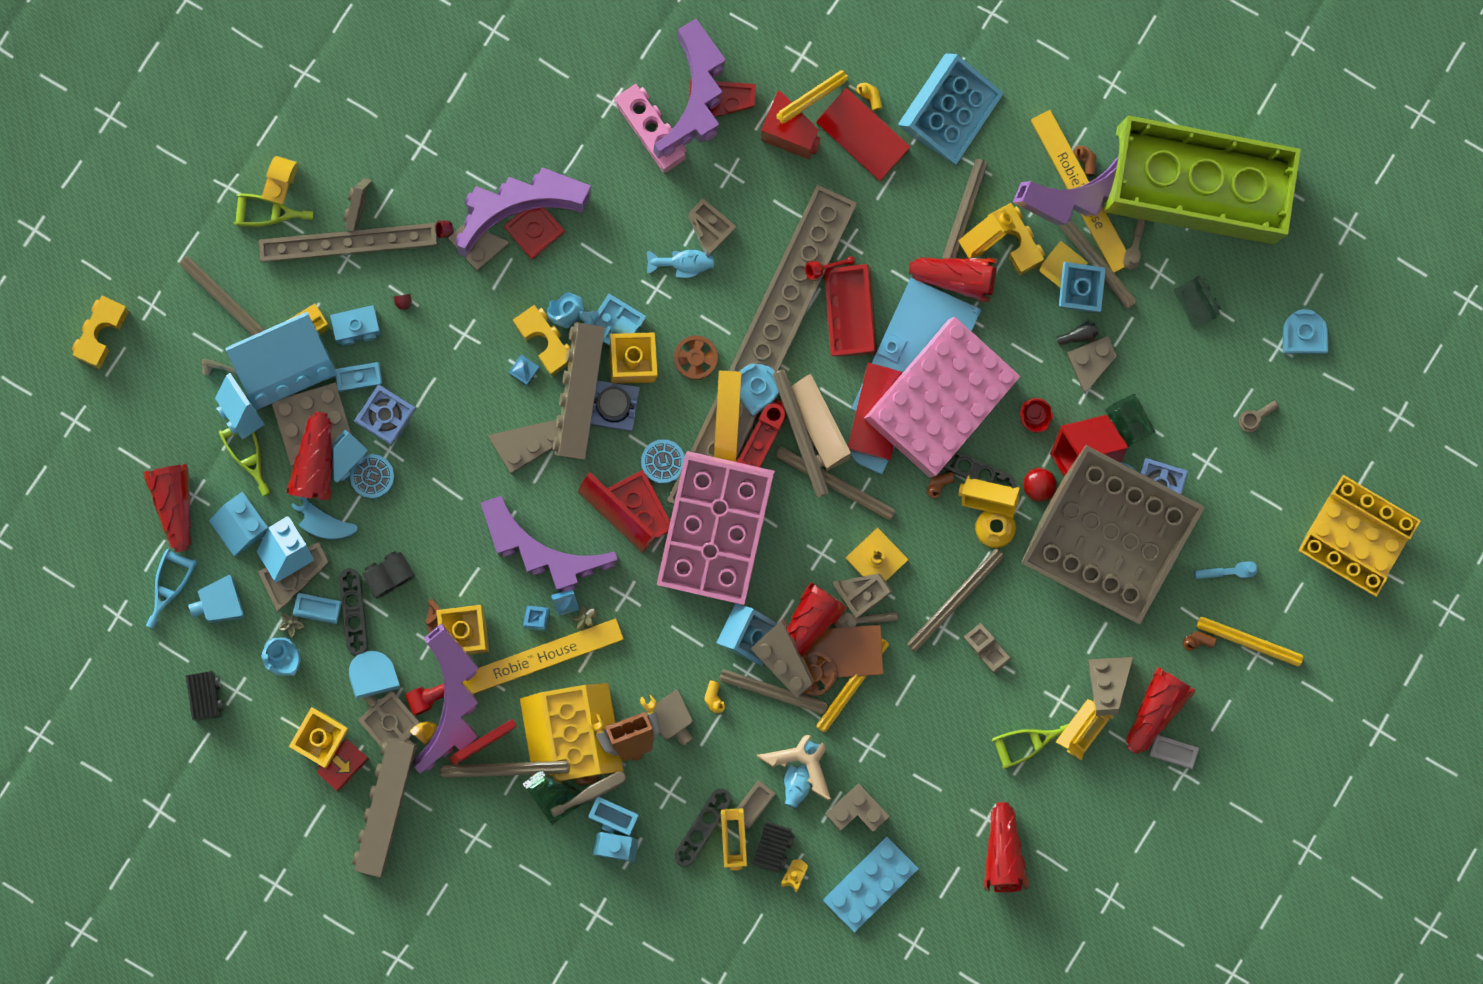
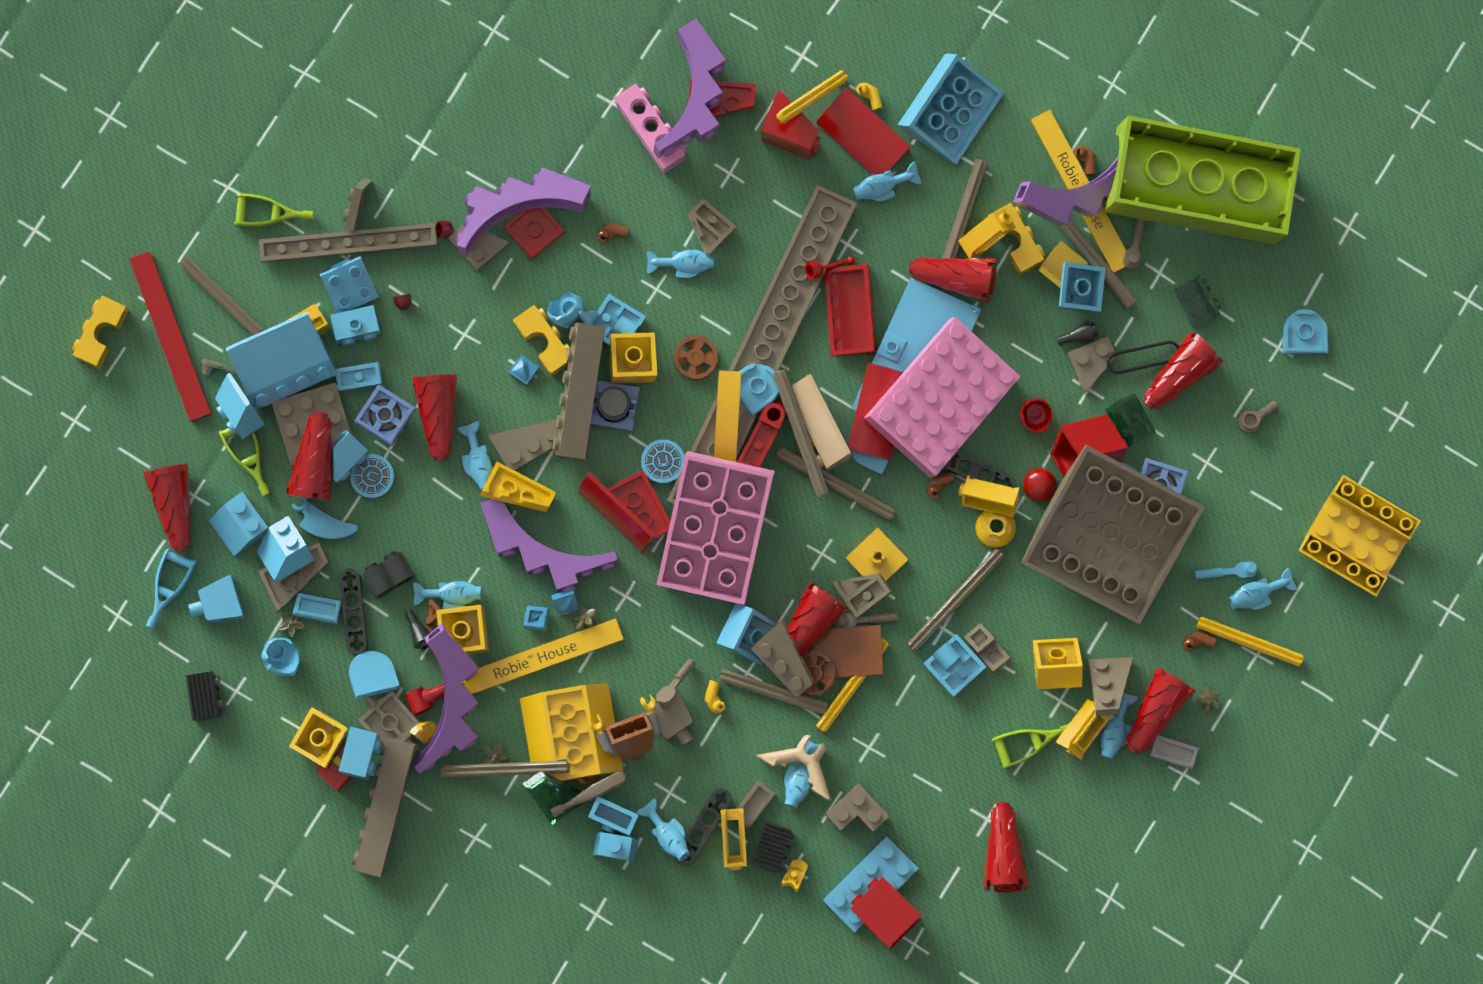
yellow brick [261,156,299,204] -> none
red tile [449,719,517,765] -> none
none -> red tile [129,251,212,422]
none -> medium azure plate [320,256,379,313]
none -> medium azure brick [339,726,383,781]
none -> pearl dark grey cone [405,610,429,650]
none -> red cone [412,374,457,461]
none -> medium azure animal [413,581,482,609]
none -> medium azure animal [458,421,493,490]
none -> yellow wing [479,462,556,512]
none -> olive plant [483,743,510,764]
none -> dark orange arm [597,223,629,243]
none -> medium azure animal [637,799,690,861]
none -> dark tan piece [656,659,696,709]
none -> red slope [850,876,921,951]
none -> medium azure animal [853,162,922,201]
none -> medium azure plate [923,634,986,697]
none -> yellow slope [1033,638,1083,690]
none -> medium azure animal [1100,692,1138,760]
none -> black piece [1107,341,1179,374]
none -> red cone [1143,331,1223,410]
none -> olive plant [1196,686,1221,713]
none -> medium azure animal [1228,568,1297,610]

